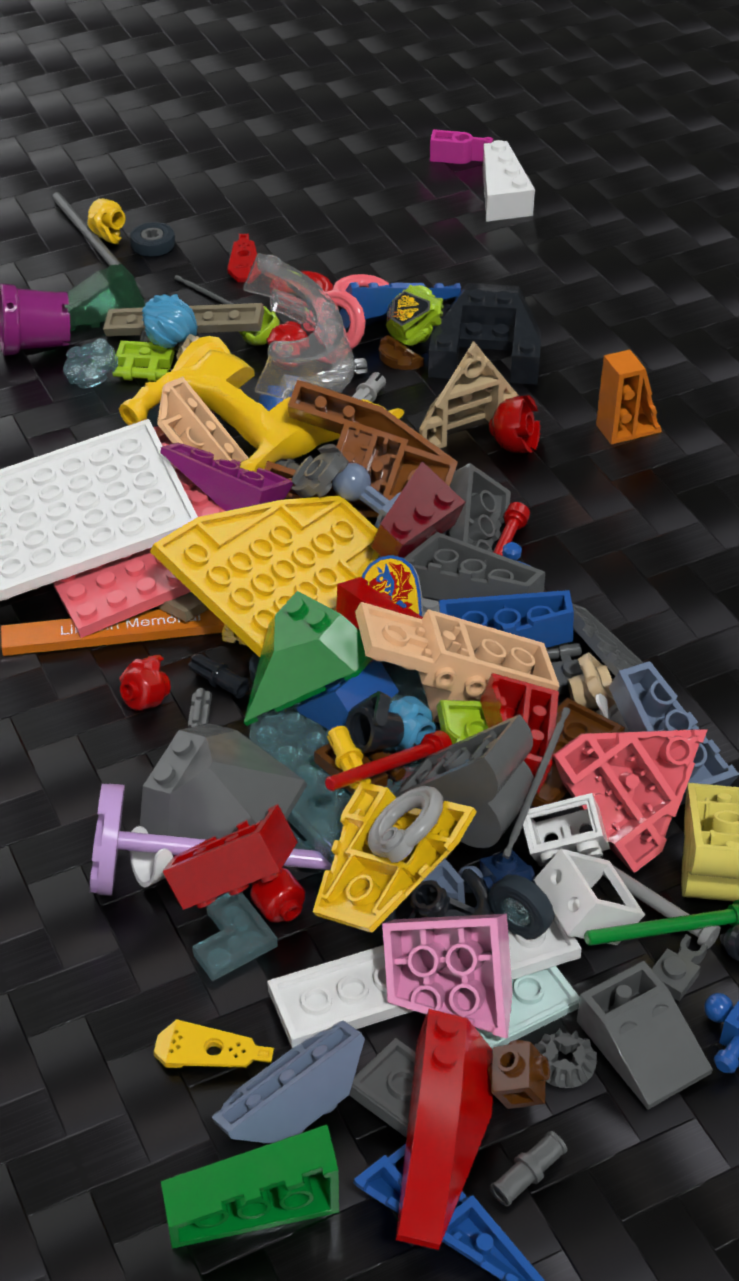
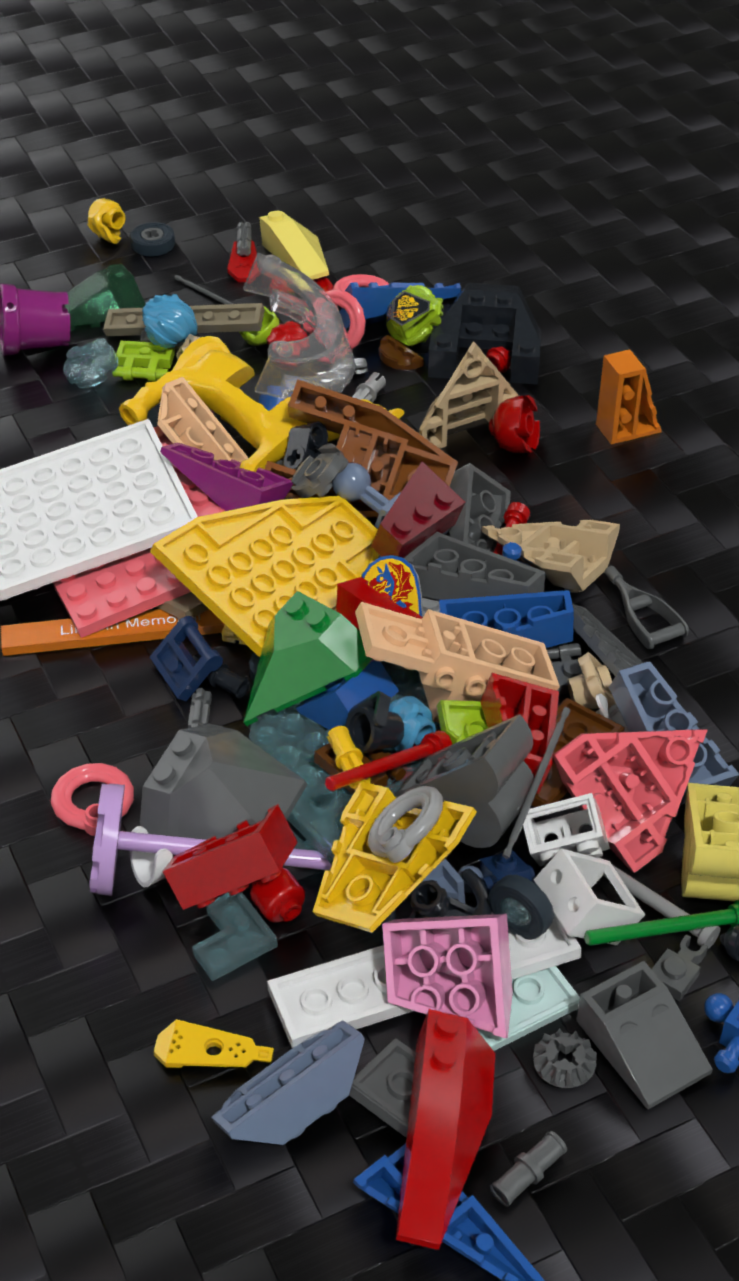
dark grey piece [52,192,143,296] -> none
red head [119,655,171,711] -> none
green wedge [161,1125,339,1249] -> none
dark pink piece [430,130,493,164] -> none
white wedge [483,140,535,222] -> none
reddish brown brick [488,1040,550,1109] -> none
none -> coral piece [51,763,134,836]
none -> dark blue plate [150,616,223,701]
none -> dark grey axle [237,221,251,256]
none -> light yellow wedge [259,211,329,282]
none -> black piece [283,422,328,470]
none -> tan wedge [482,520,620,592]
none -> red plate [486,347,512,373]
none -> dark grey piece [604,566,689,649]

